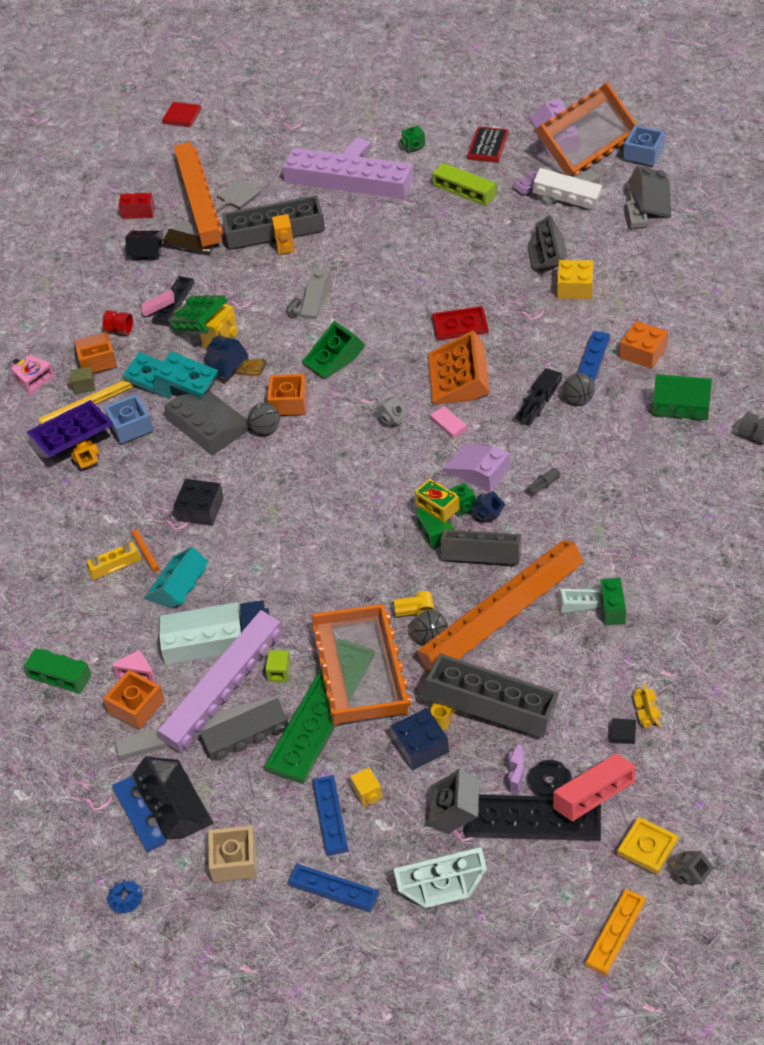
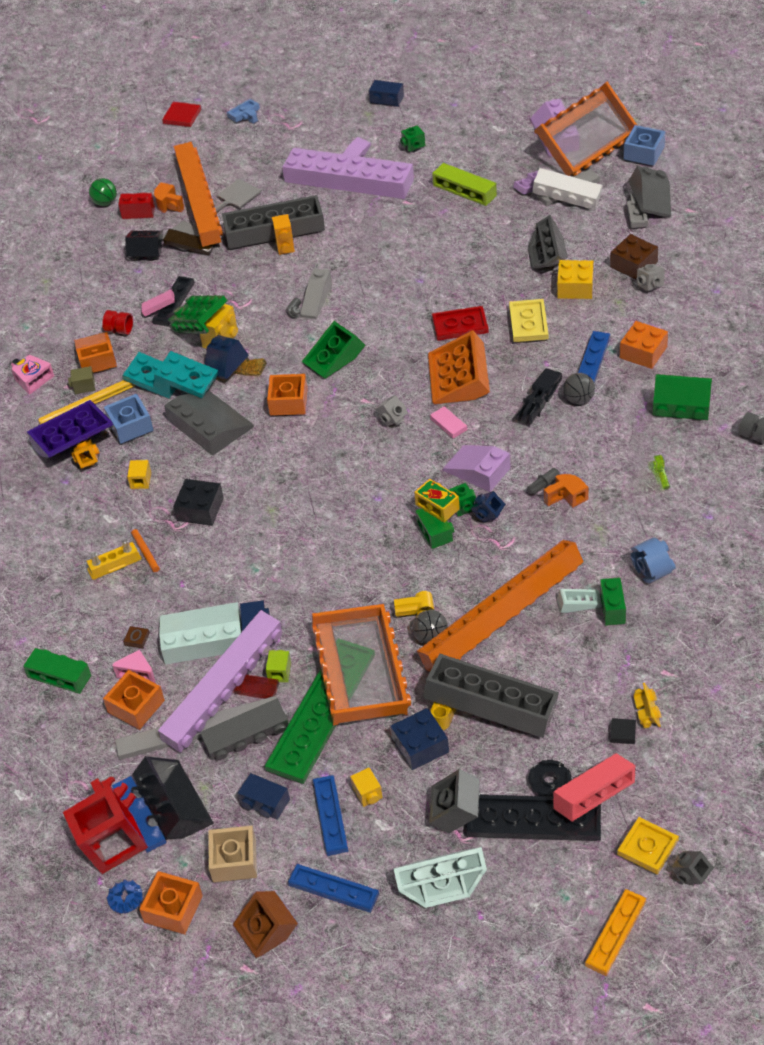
teal slope [144,546,209,608] -> none
dark grey piece [248,403,280,435] -> none
dark grey brick [441,529,522,565] -> none
black tile [468,126,509,163] -> none
lavender slope [508,744,524,795] -> none
none -> red piece [63,776,148,874]
none -> green piece [89,178,117,206]
none -> reddish brown tile [123,626,150,649]
none -> yellow brick [127,460,152,489]
none -> orange brick [139,871,203,935]
none -> orange brick [154,182,185,213]
none -> medium blue hinge [227,99,260,123]
none -> dark orange slope [233,891,298,958]
none -> clear red tile [234,675,279,699]
none -> dark blue brick [238,773,290,820]
none -> dark blue brick [369,80,404,107]
none -> light yellow plate [509,299,549,342]
none -> orange brick [544,474,589,508]
none -> reddish brown brick [610,234,658,280]
none -> medium blue brick [631,537,676,584]
none -> light grey brick [637,264,665,291]
none -> clear neon green bar [653,455,670,490]

